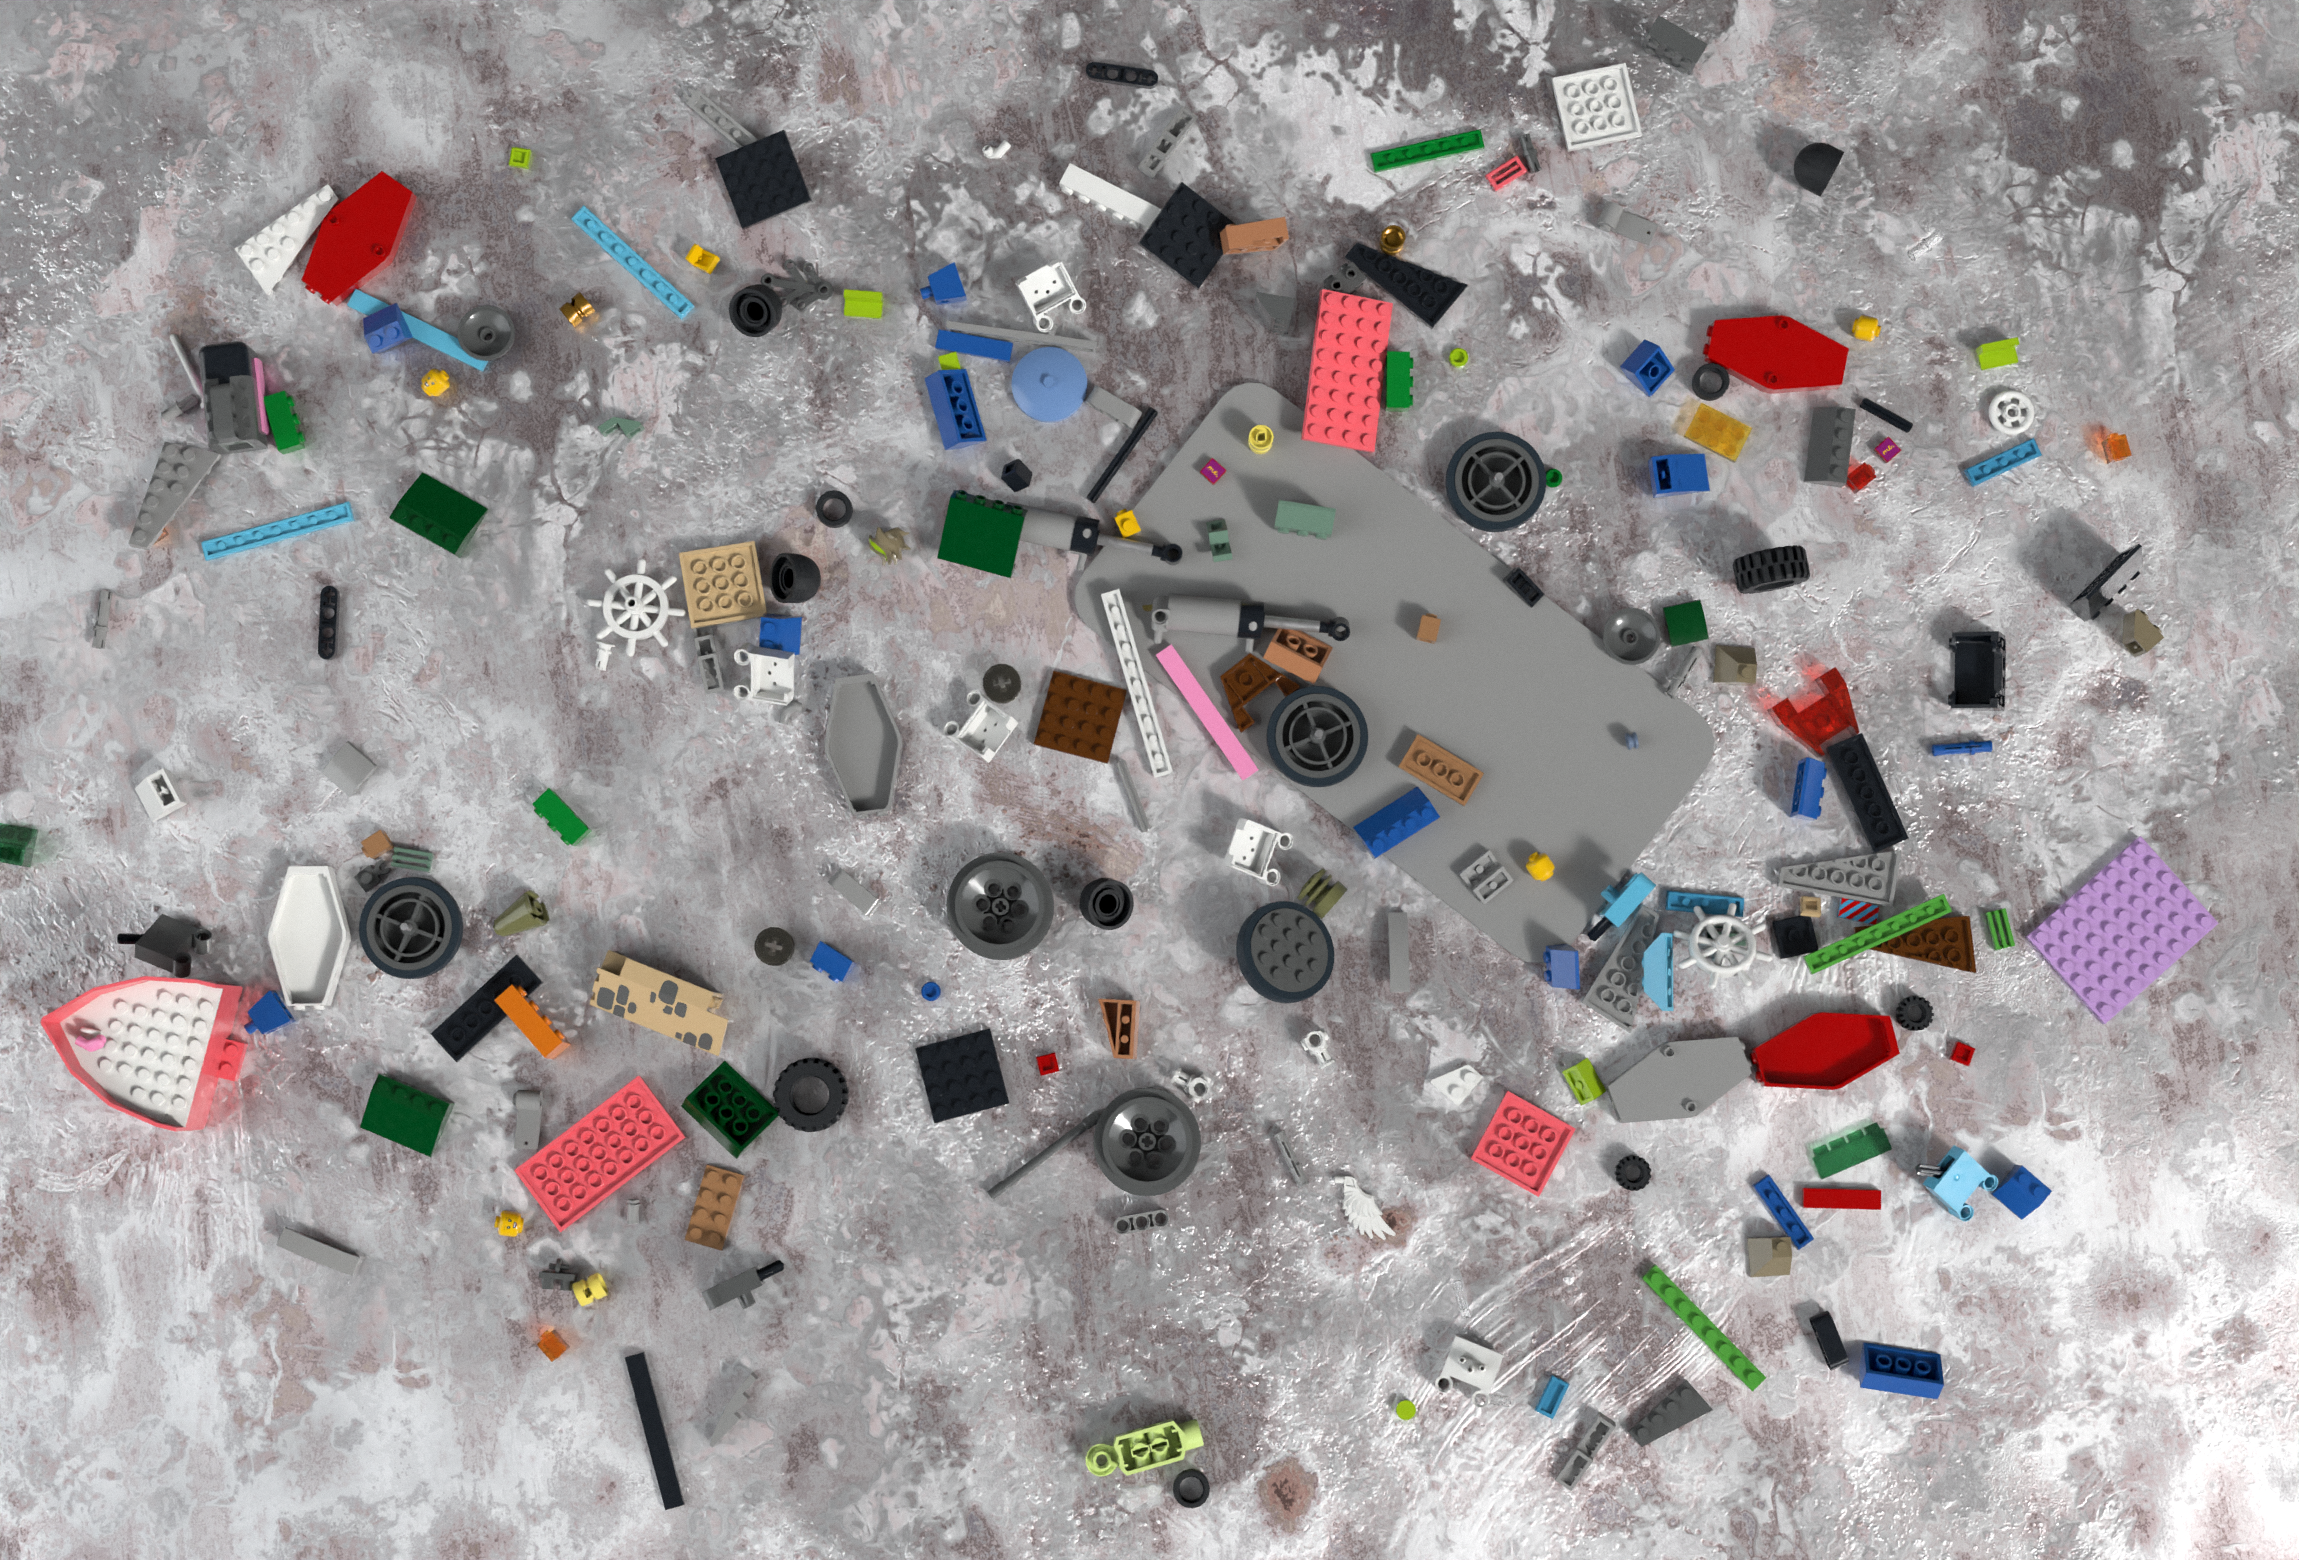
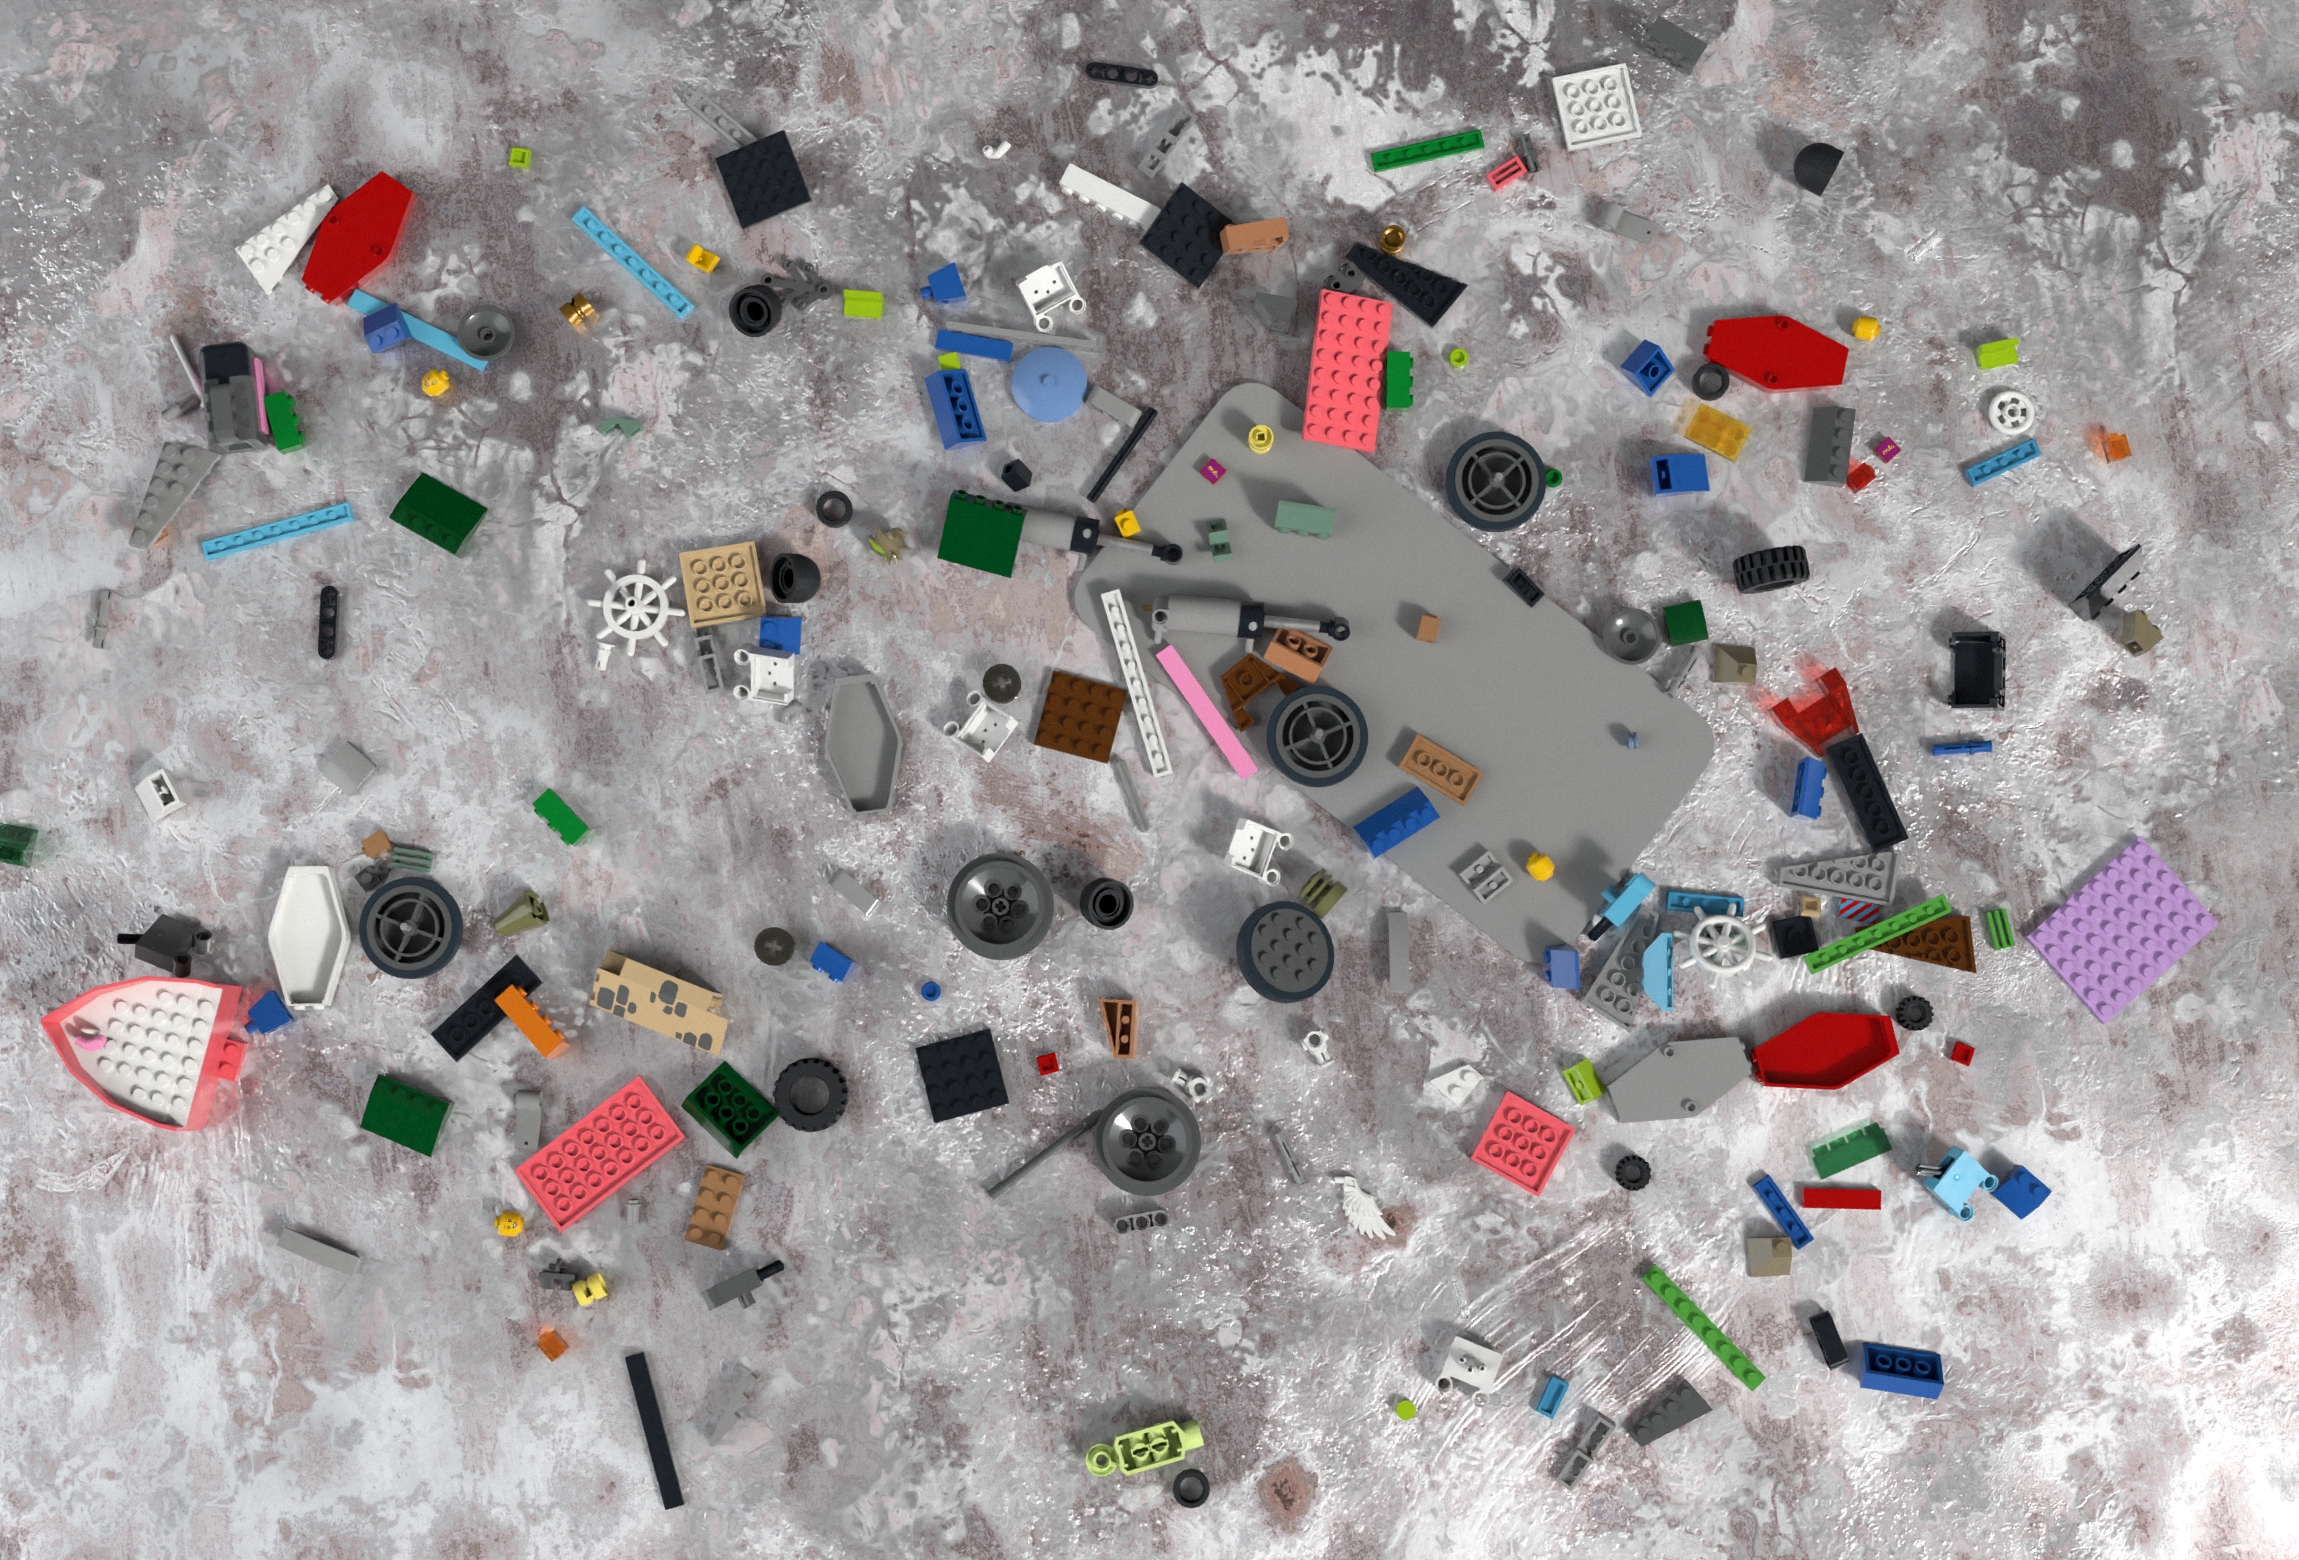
black axle [1860,398,1913,433] -> none

